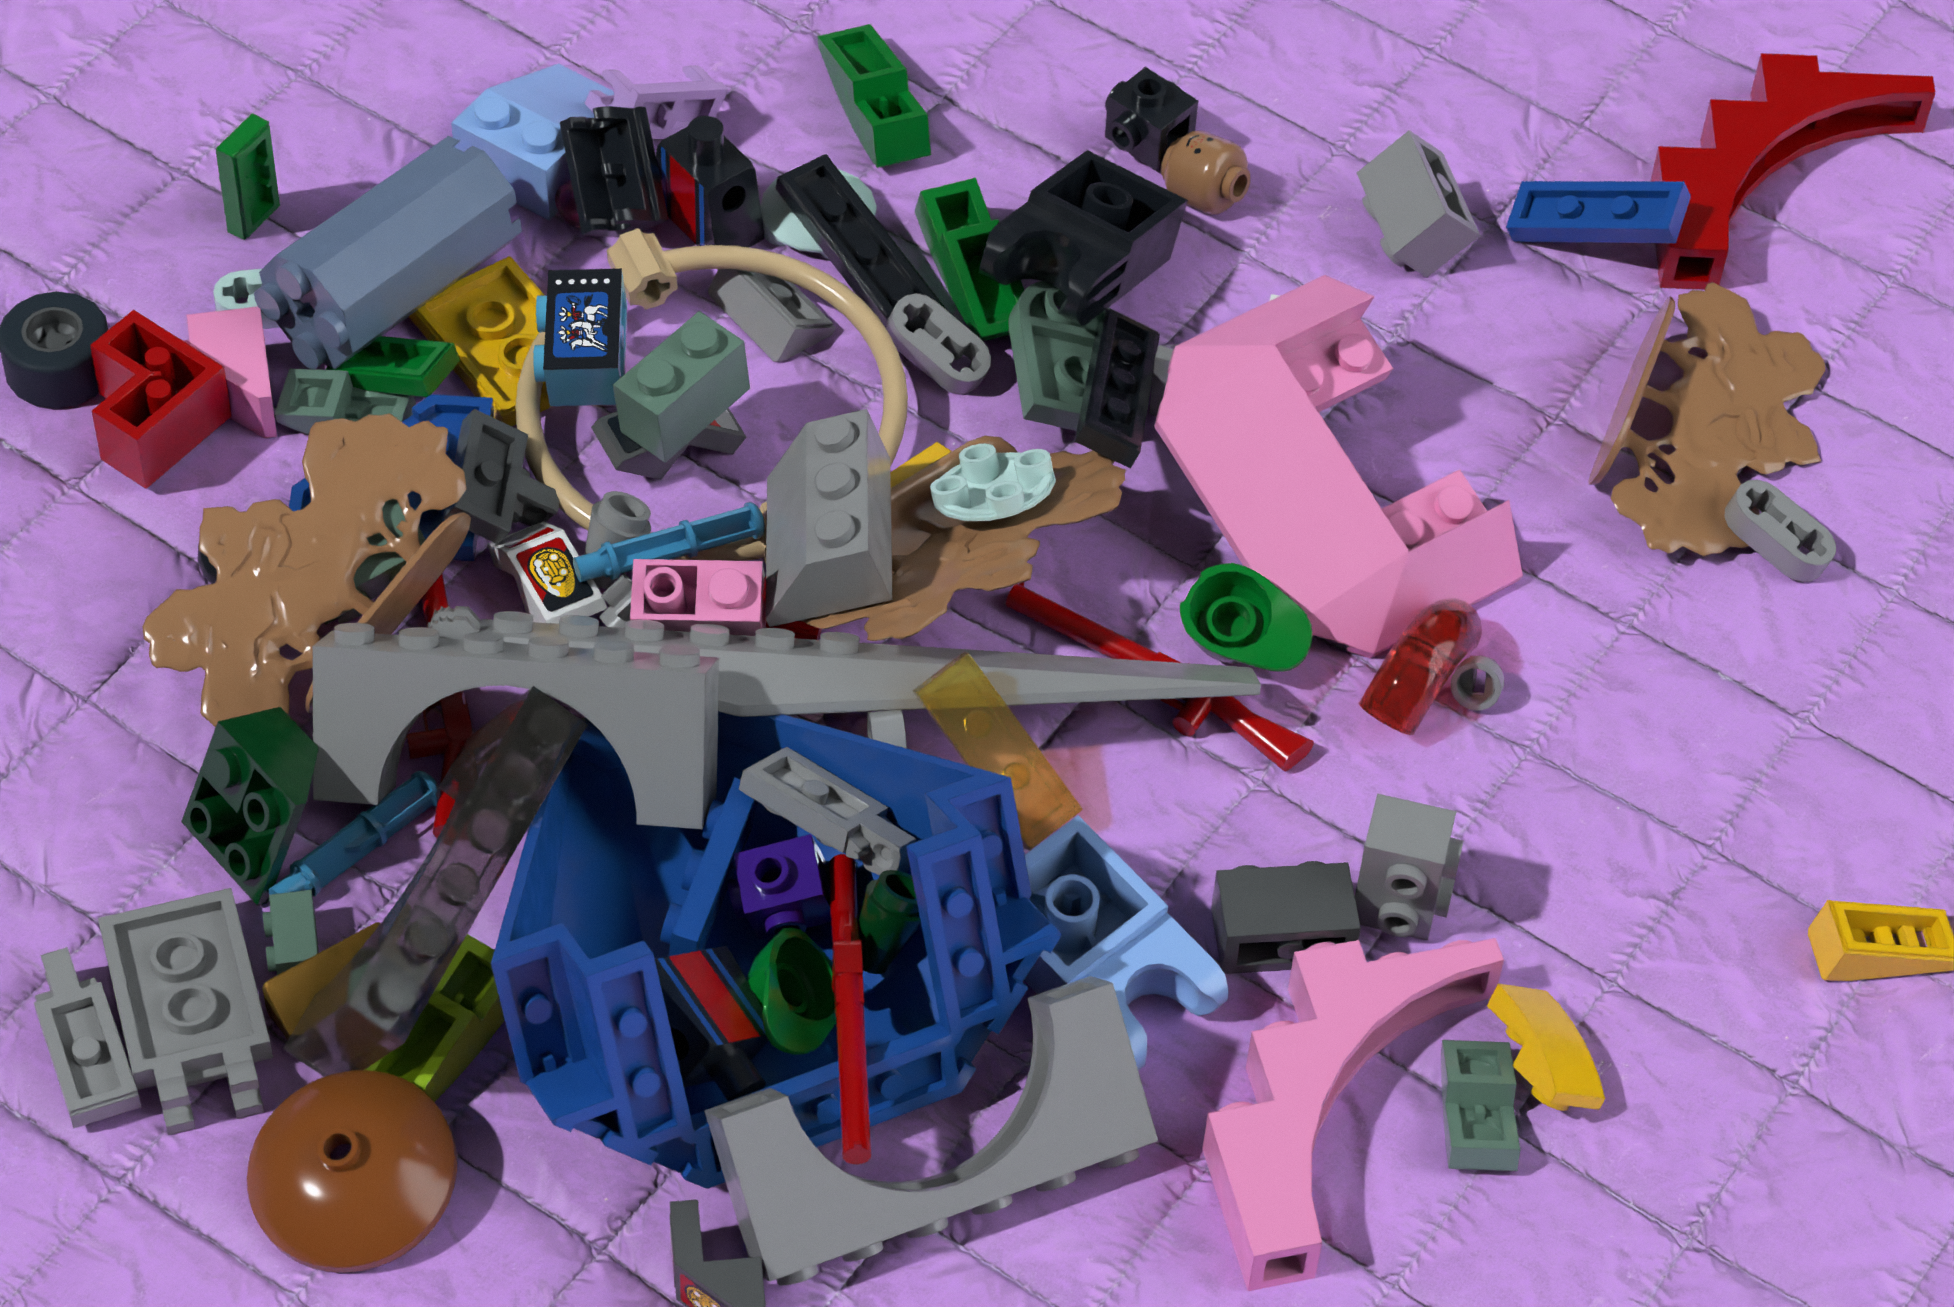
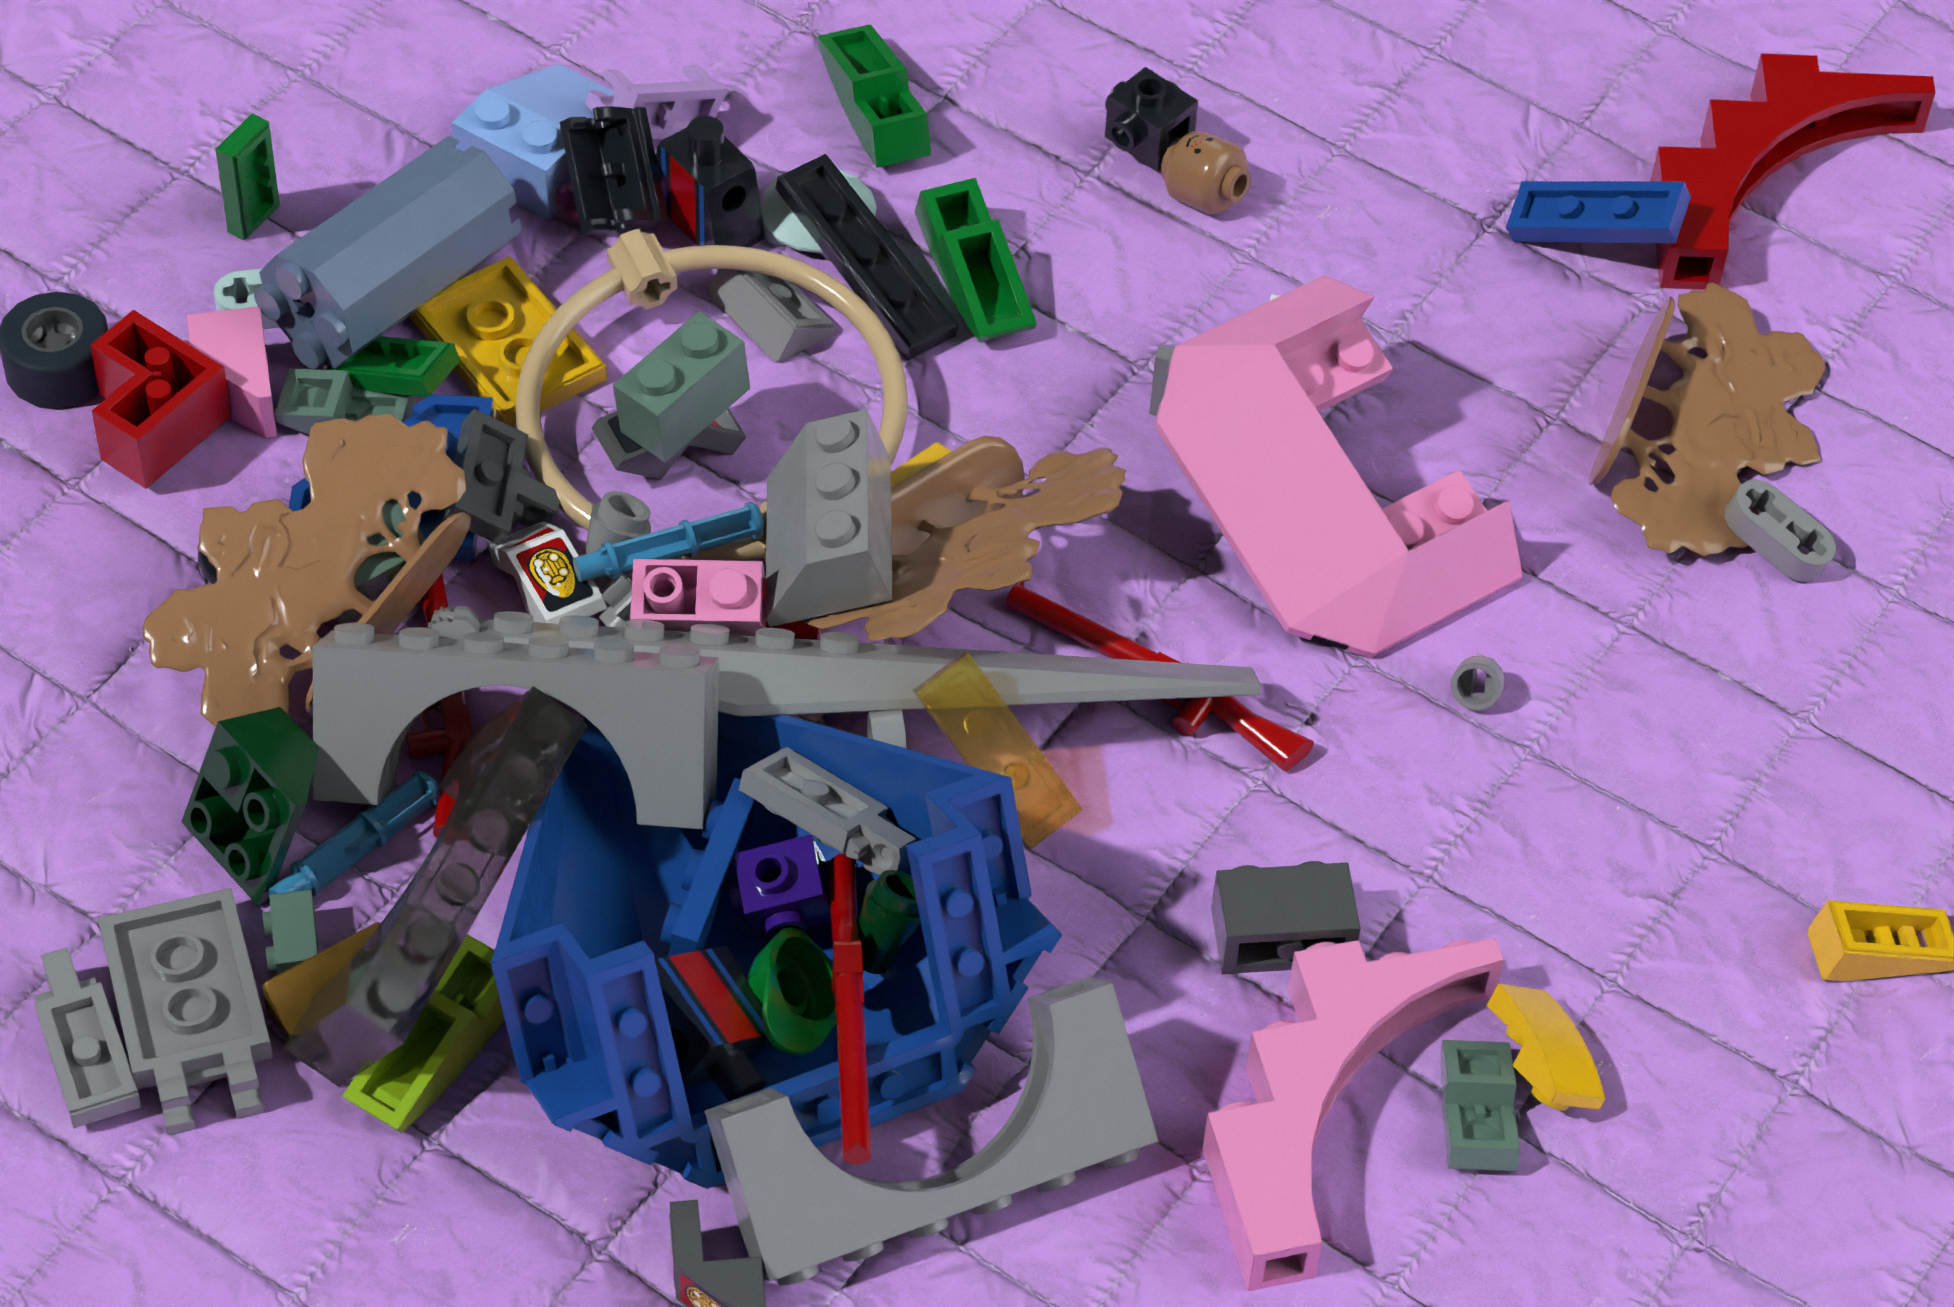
dark orange dish [247,1070,457,1273] -> none
brick [533,268,627,406] -> none
light grey beam [886,294,991,394] -> none
light aqua dish [930,444,1056,521] -> none
black brick [979,150,1188,326] -> none
sand green tile [1008,281,1110,431] -> none
light blue brick [1024,815,1228,1070] -> none
black tile [1075,308,1160,469] -> none
green piece [1179,563,1313,672] -> none
light grey brick [1355,793,1464,940] -> none
light grey brick [1357,130,1480,277] -> none
clear red cylinder [1359,598,1482,735] -> none

